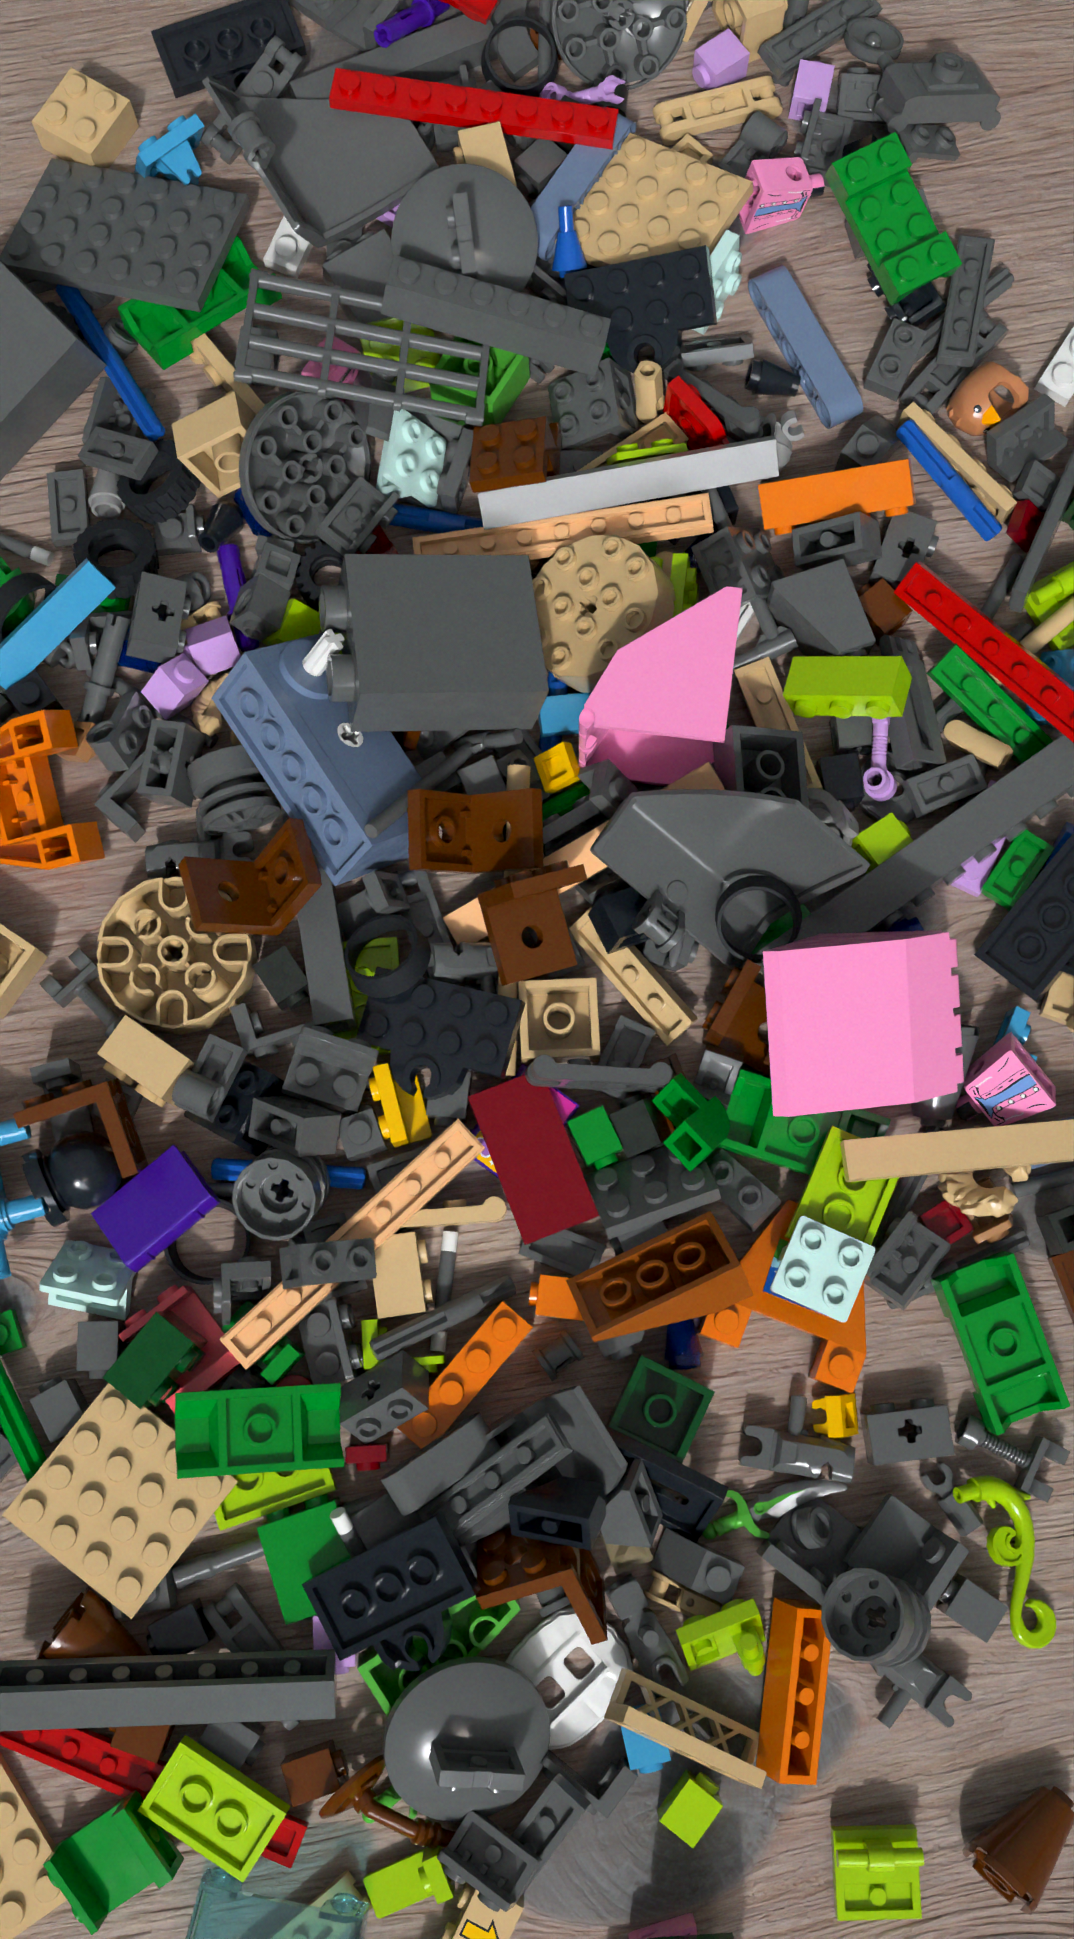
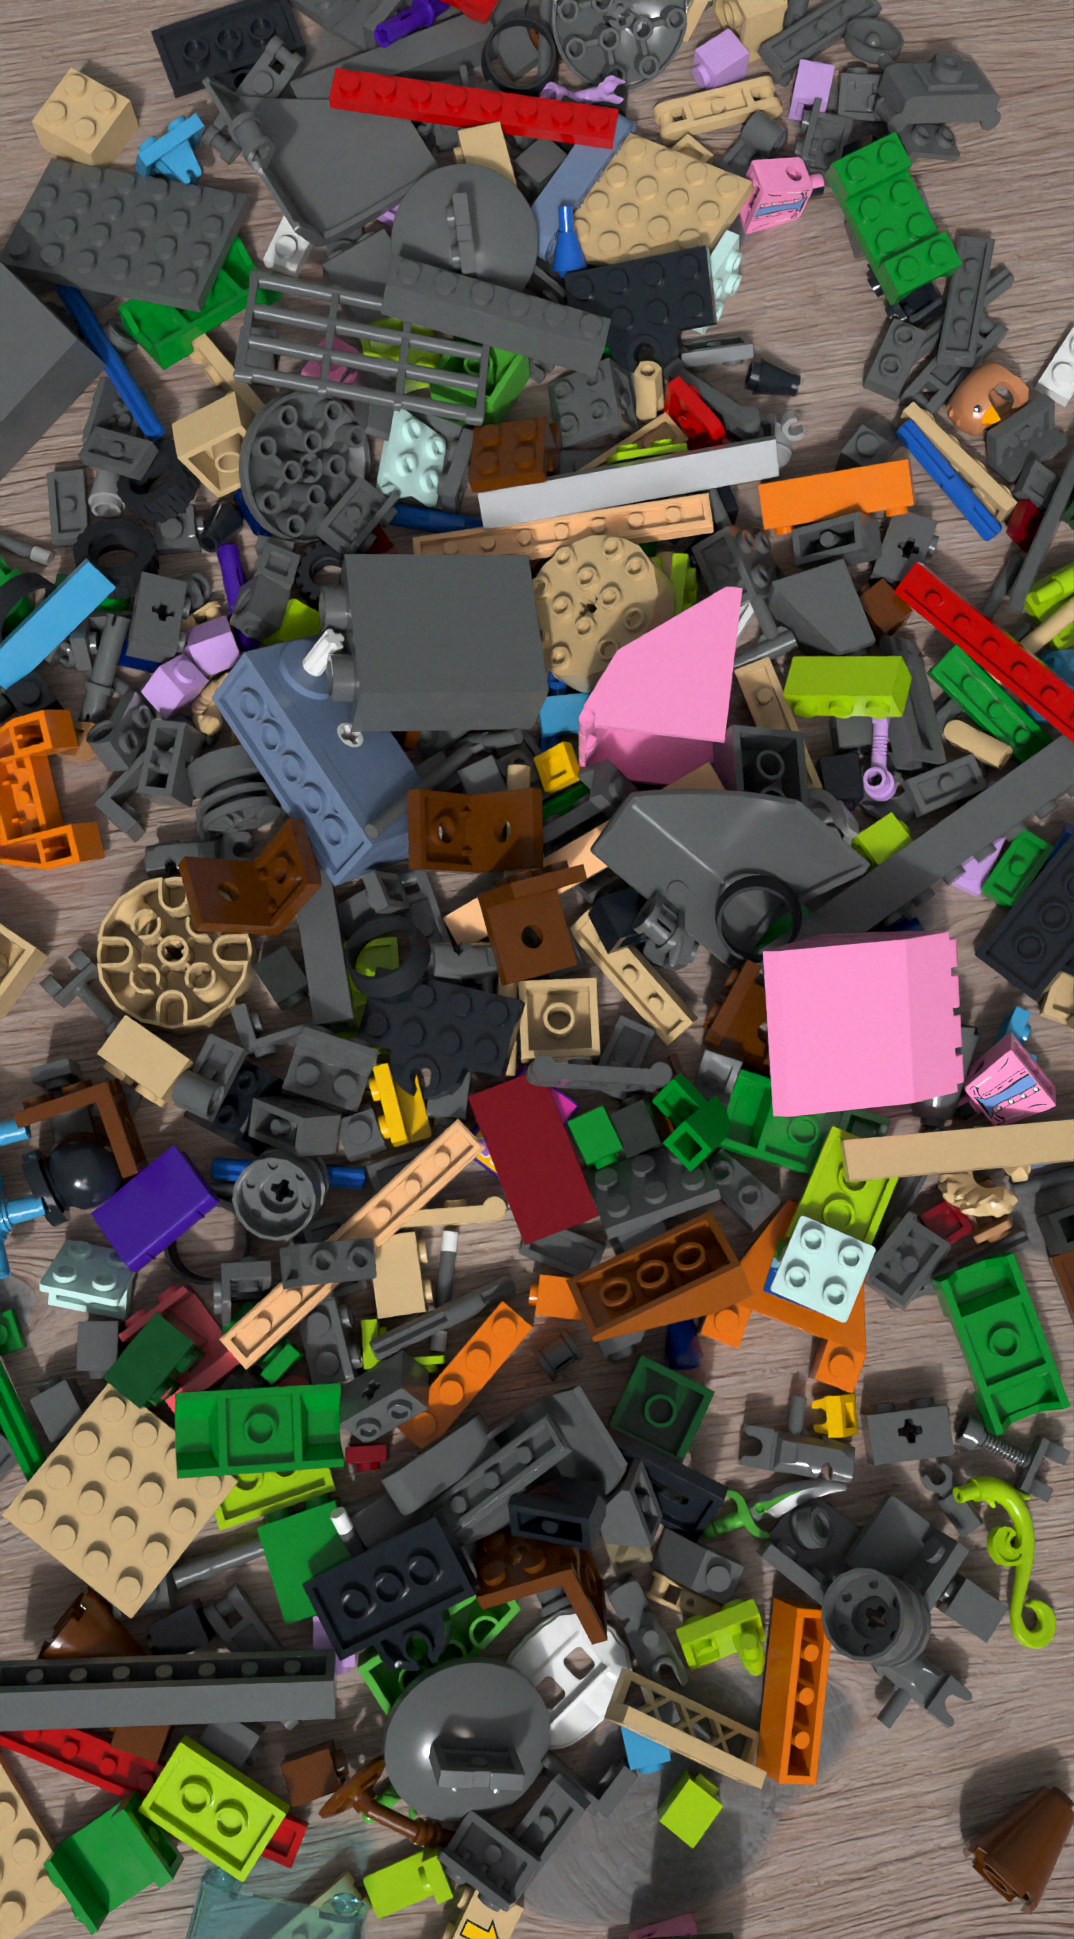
sand blue beam [748,265,863,429] -> none
lime plate [831,1824,924,1921] -> none

